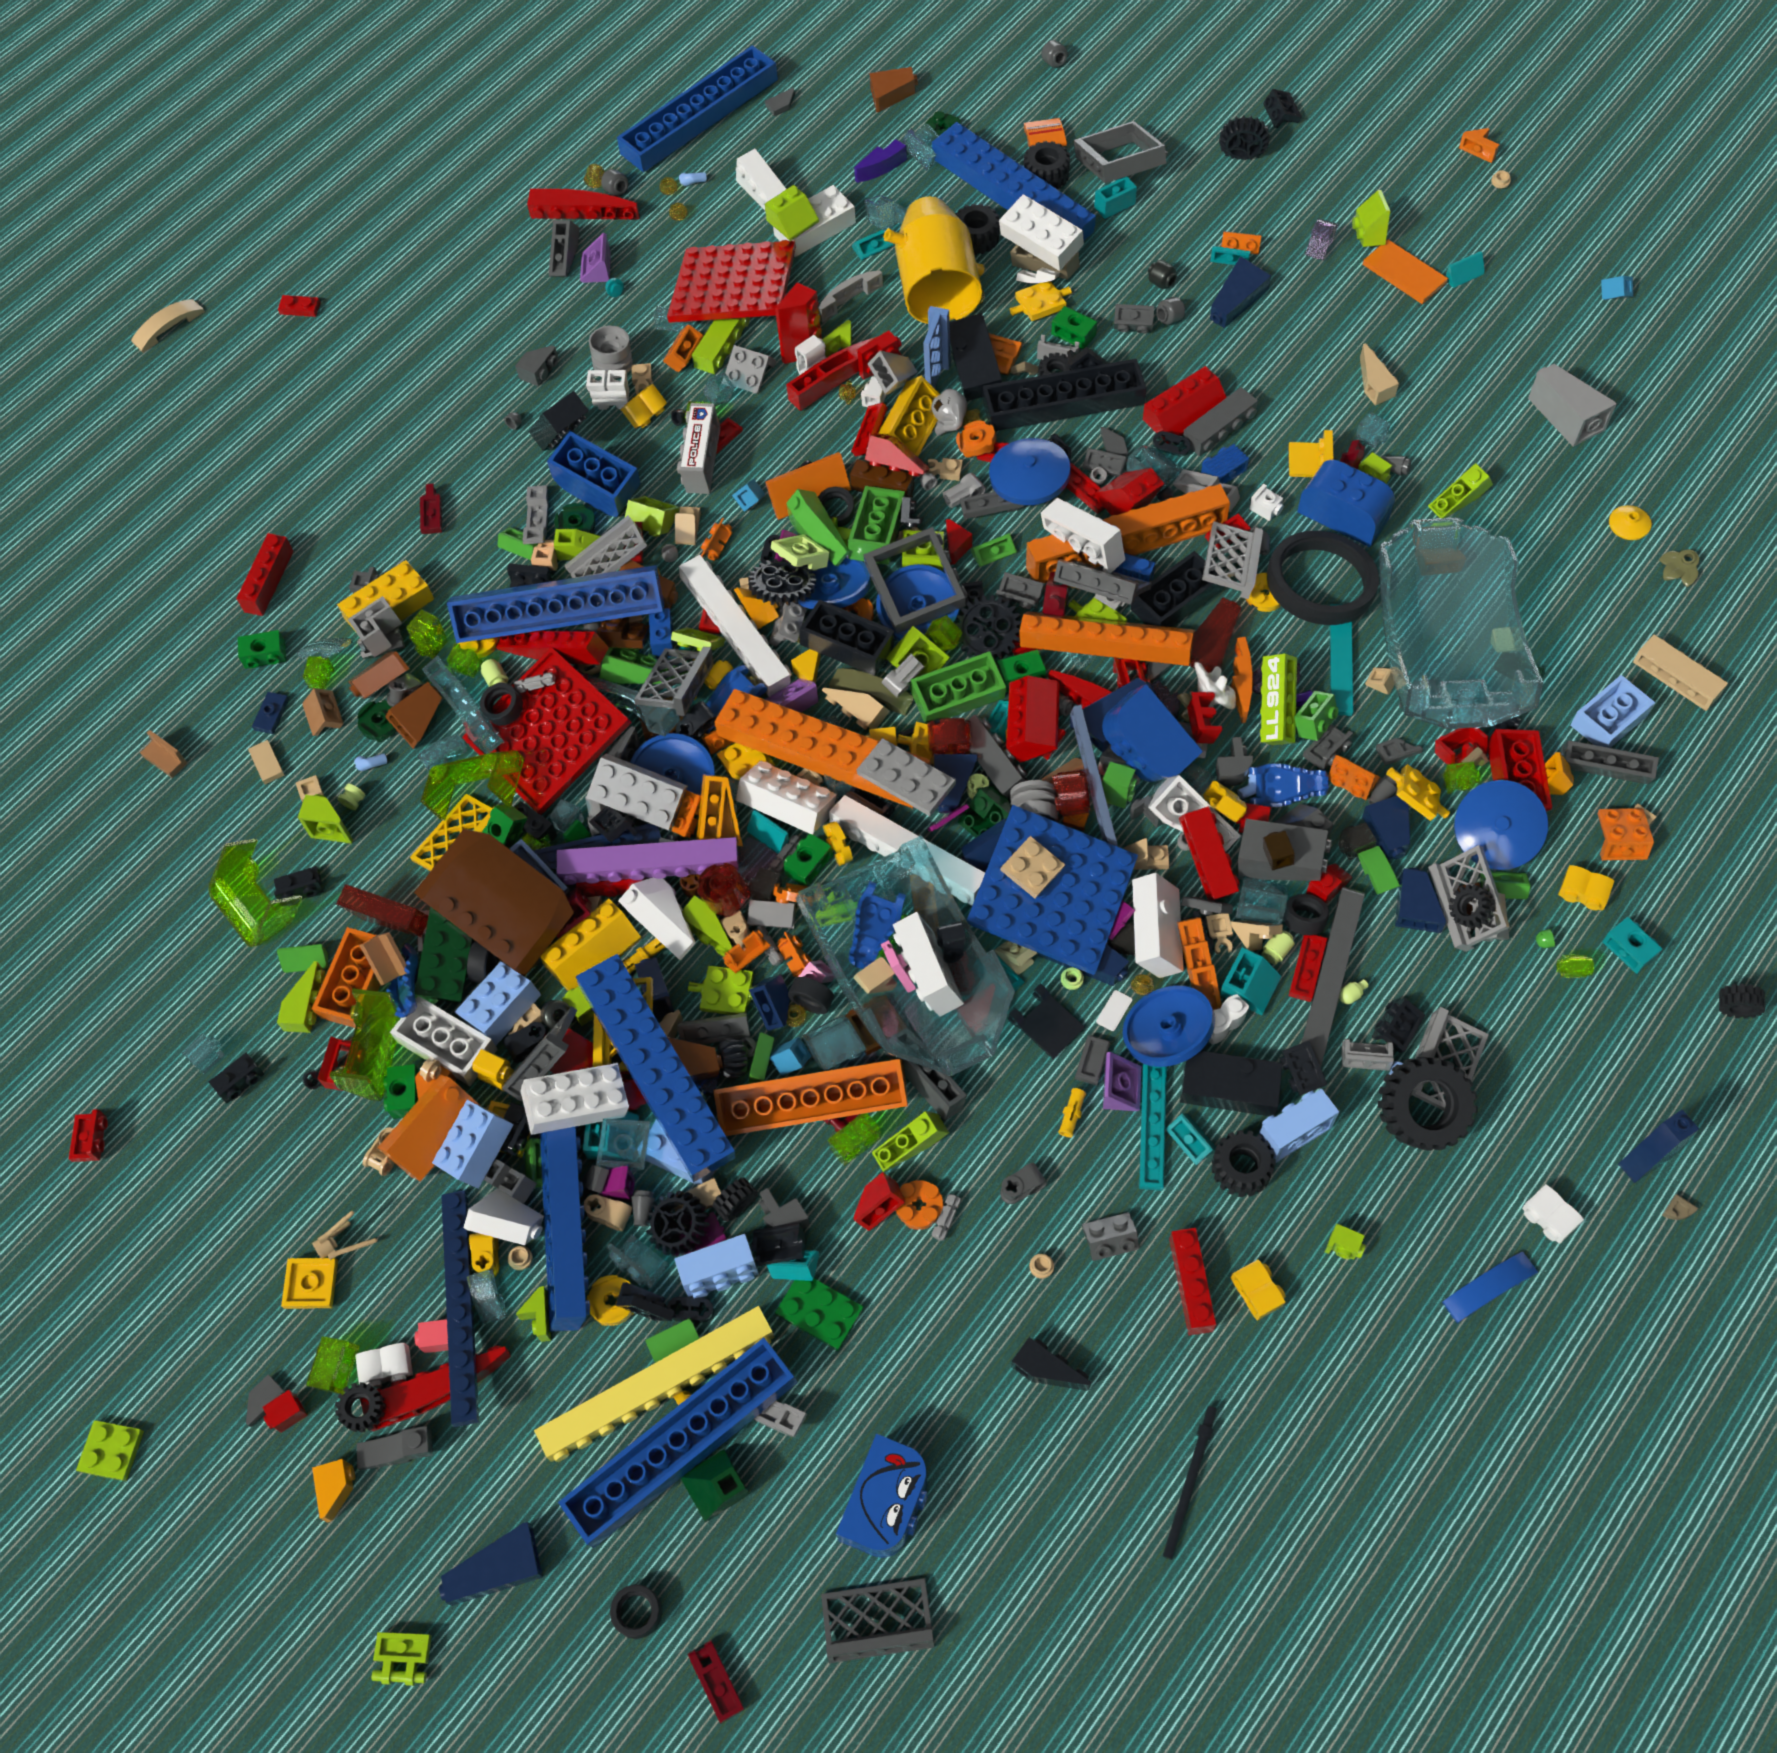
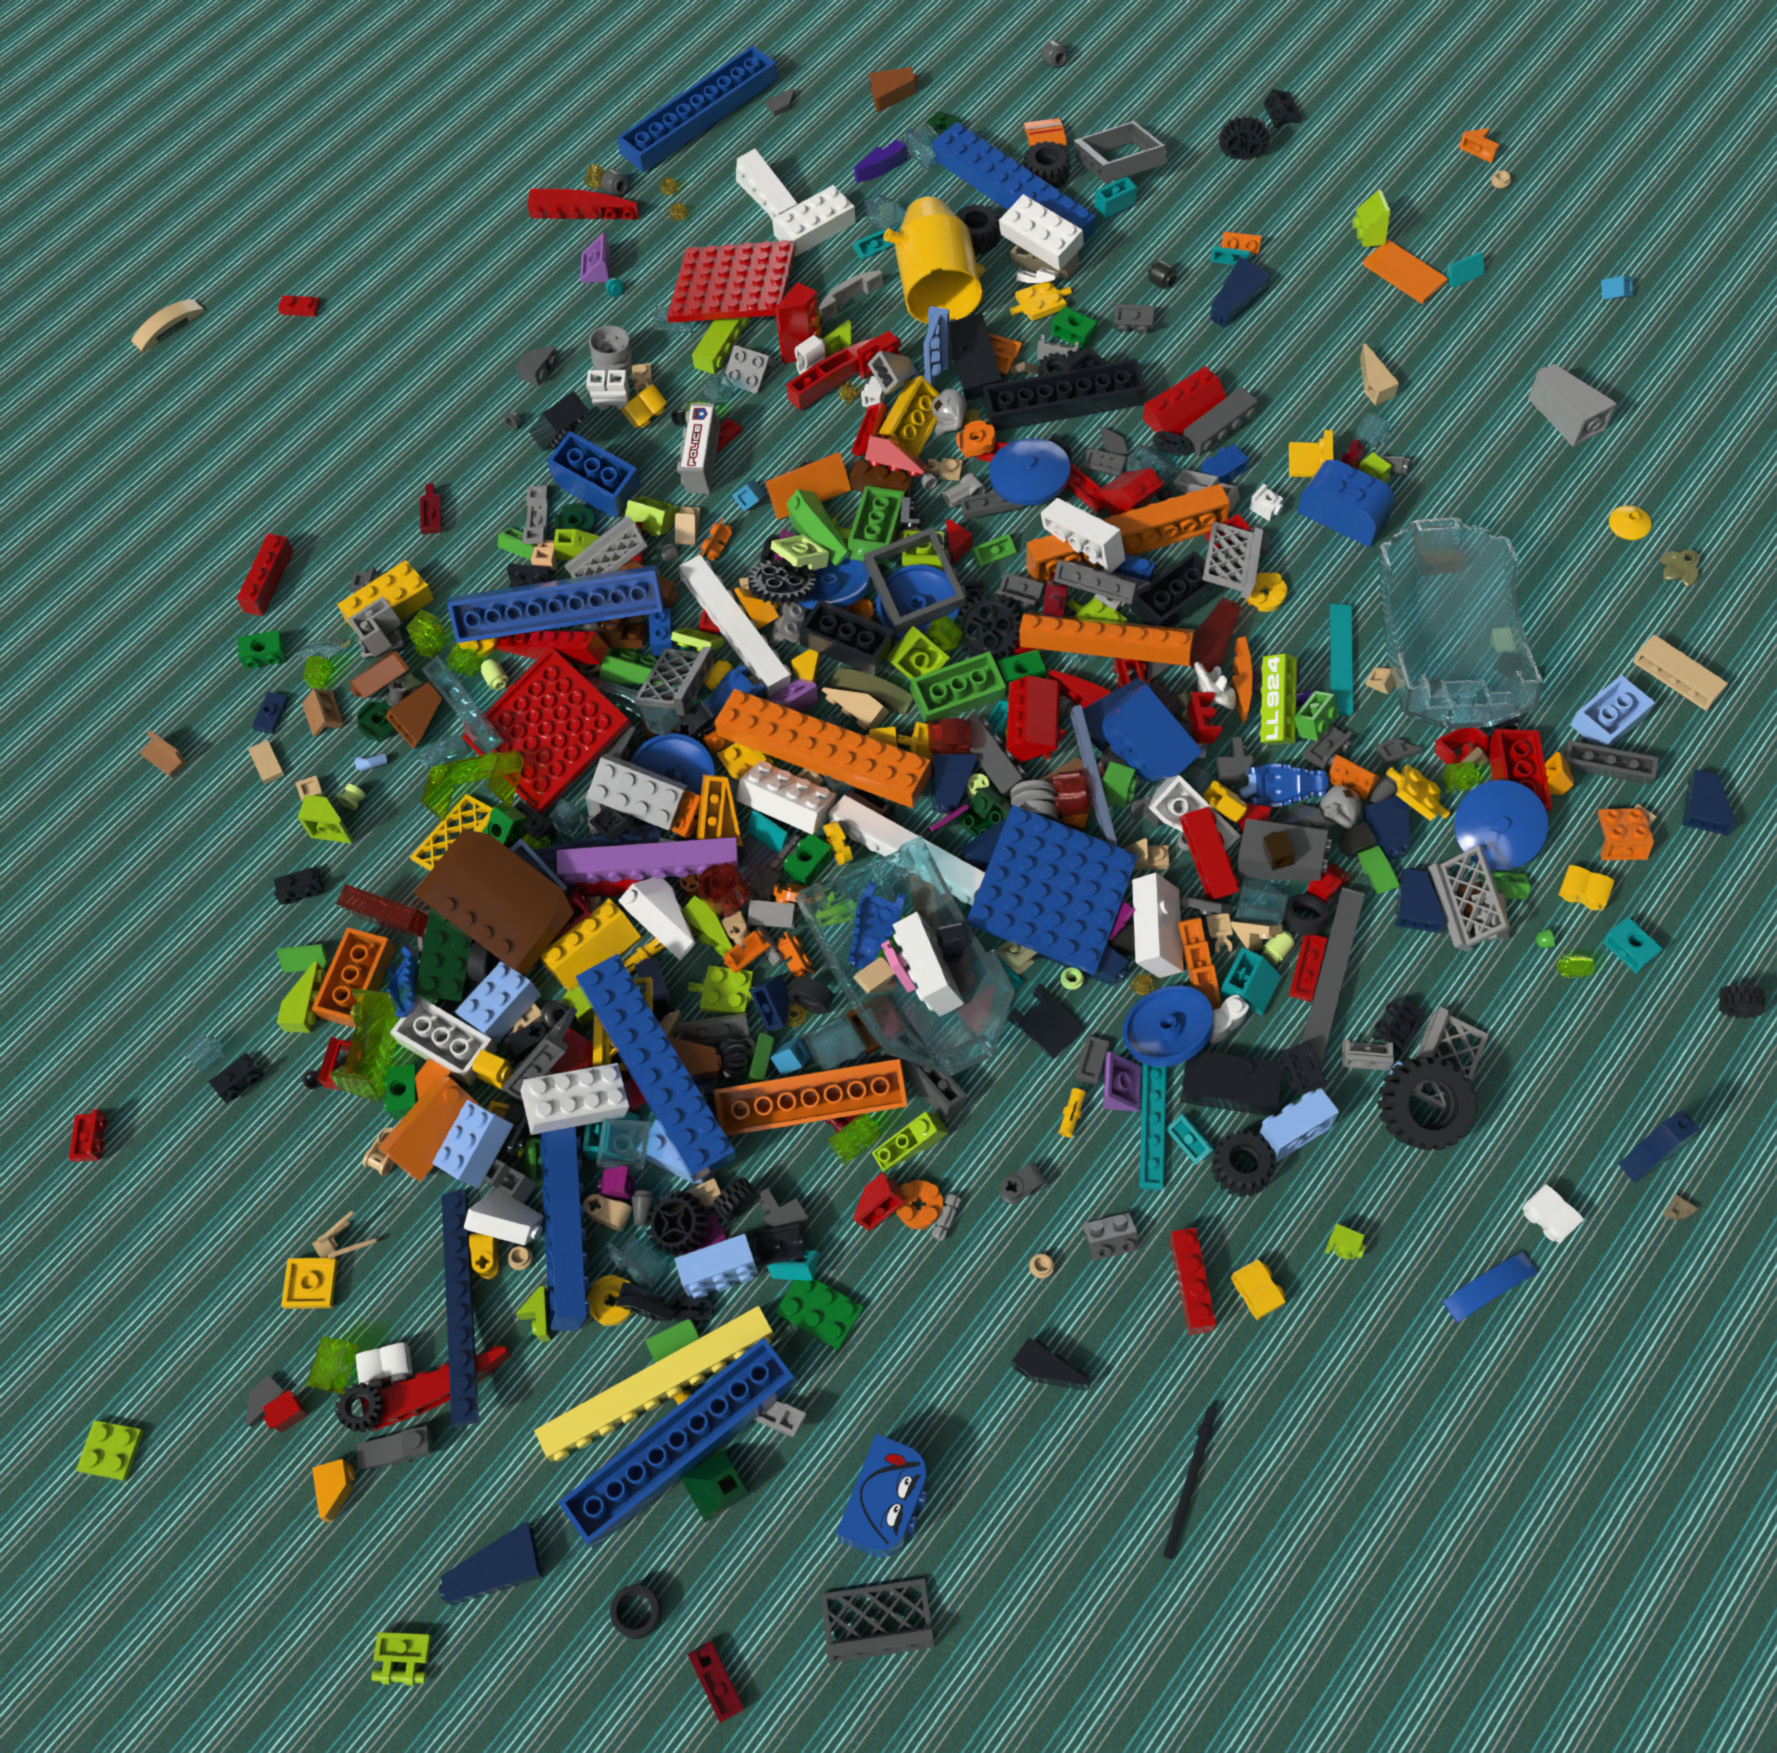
clear neon green windscreen [208,838,302,947] -> none
medium nougat panel [359,932,407,985] -> none
coral brick [414,1319,448,1353] -> none
tan plate [420,1059,441,1082] -> none
clear light blue slope [467,1270,507,1325] -> none
black tyre [480,683,524,726] -> none
light grey axle [514,672,556,693] -> none
dark grey slope [549,220,580,277] -> none
green slope [563,820,592,843] -> none
dark grey tile [579,1165,609,1193] -> none
orange brick [663,324,703,372] -> none
light blue arm [679,172,707,186] -> none
lime slope [765,185,819,241] -> none
bright pink bracket [799,960,837,983] -> none
black tyre [818,486,855,527] -> none
light grey plate [857,738,956,816] -> none
light grey piece [882,654,925,698] -> none
tan plate [1000,836,1065,899] -> none
light grey hinge [1090,467,1107,485] -> none
white sticker [1096,990,1132,1031] -> none
dark grey head [1156,297,1185,325] -> none
black tyre [1267,531,1379,625] -> none
clear purple brick [1305,218,1338,261] -> none
yellowish green cylinder [1339,979,1369,1004] -> none
lime slope [1428,463,1493,520] -> none
black tyre [1449,884,1496,929] -> none
none -> light grey piece [1320,785,1361,829]
none -> dark blue slope [1682,770,1736,836]

